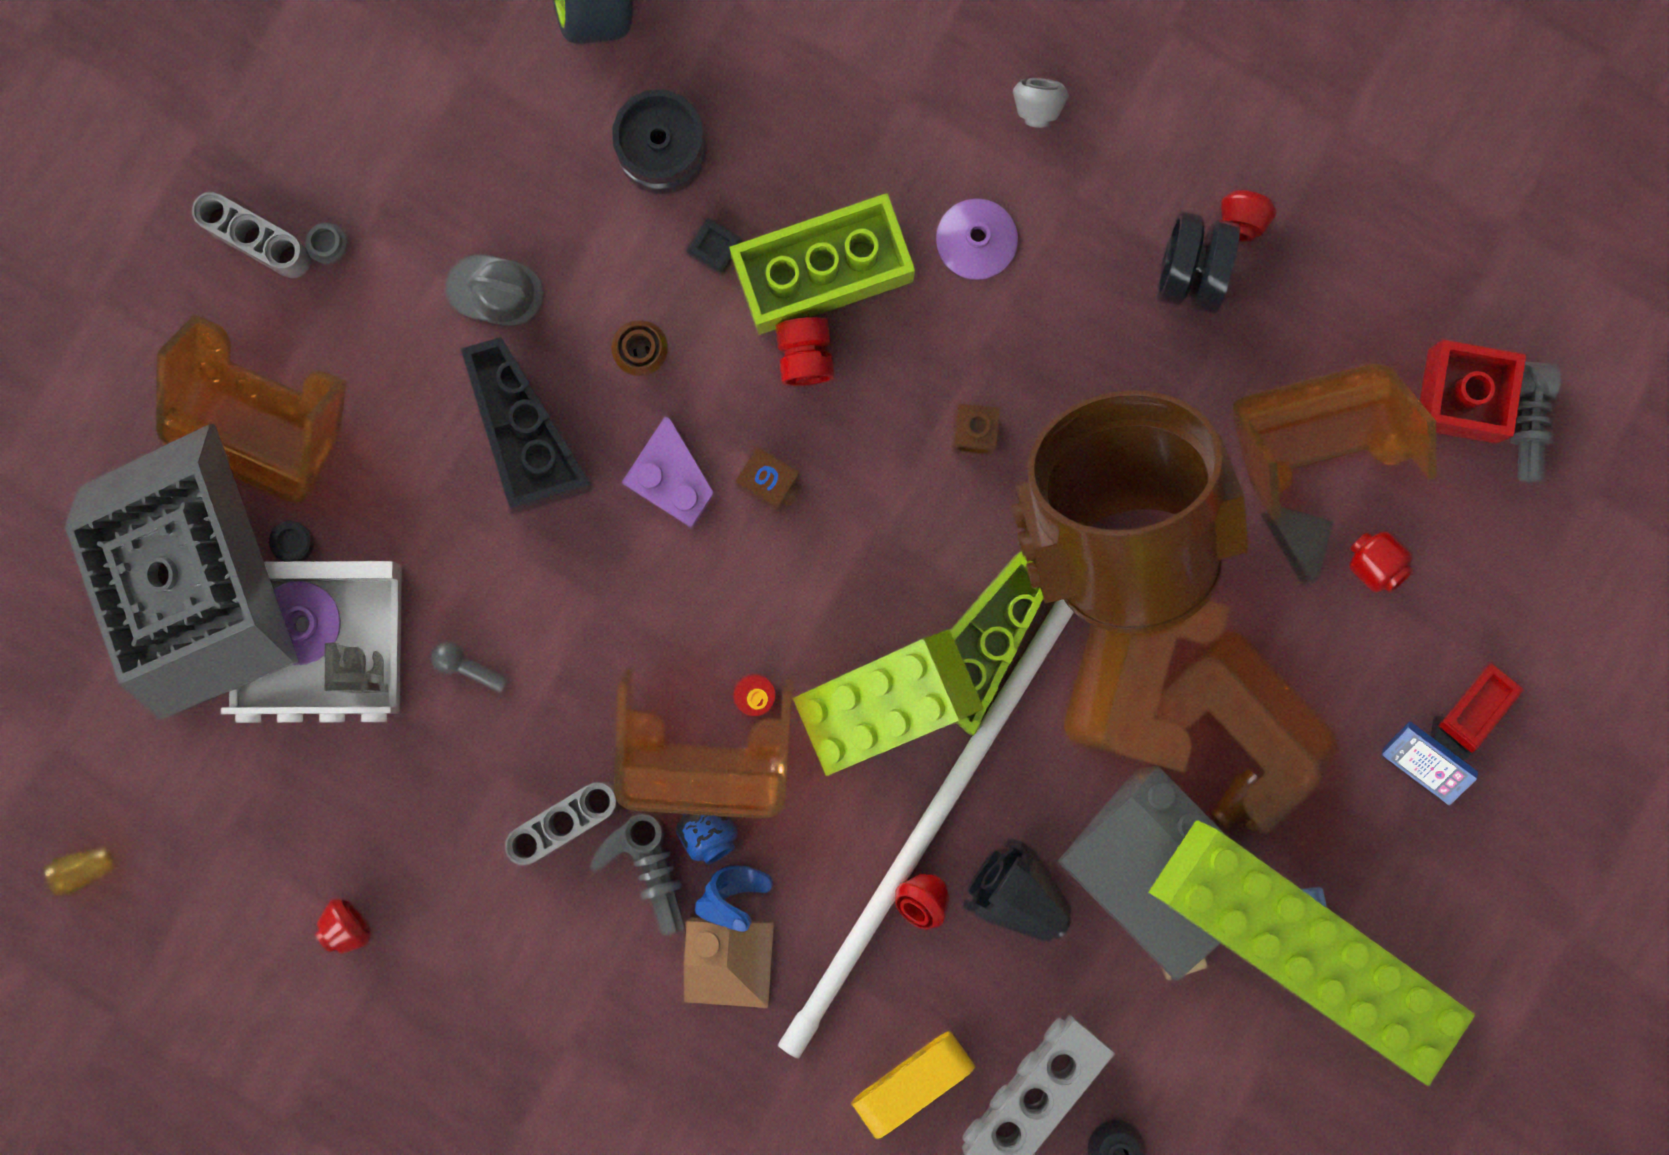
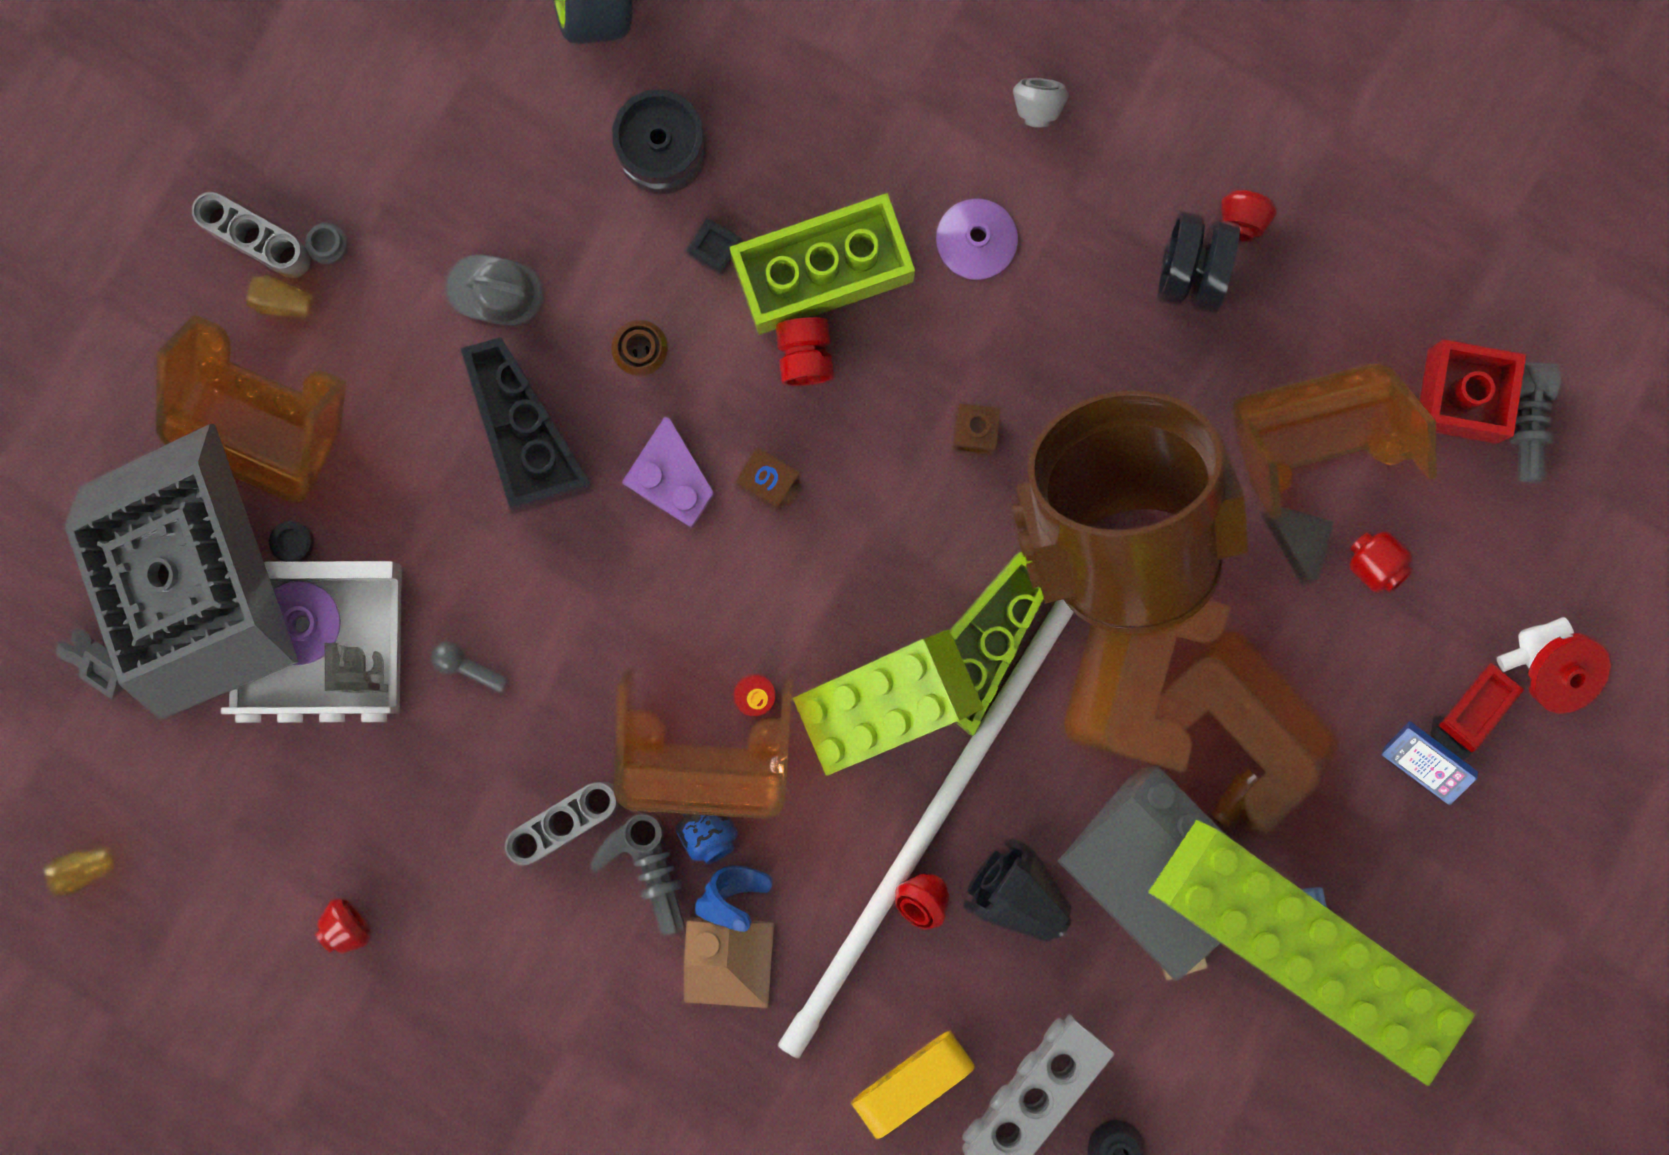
none -> dark grey plate [56,628,123,699]
none -> clear yellow cone [246,274,312,318]
none -> white piece [1497,617,1574,672]
none -> red plate [1528,633,1611,714]

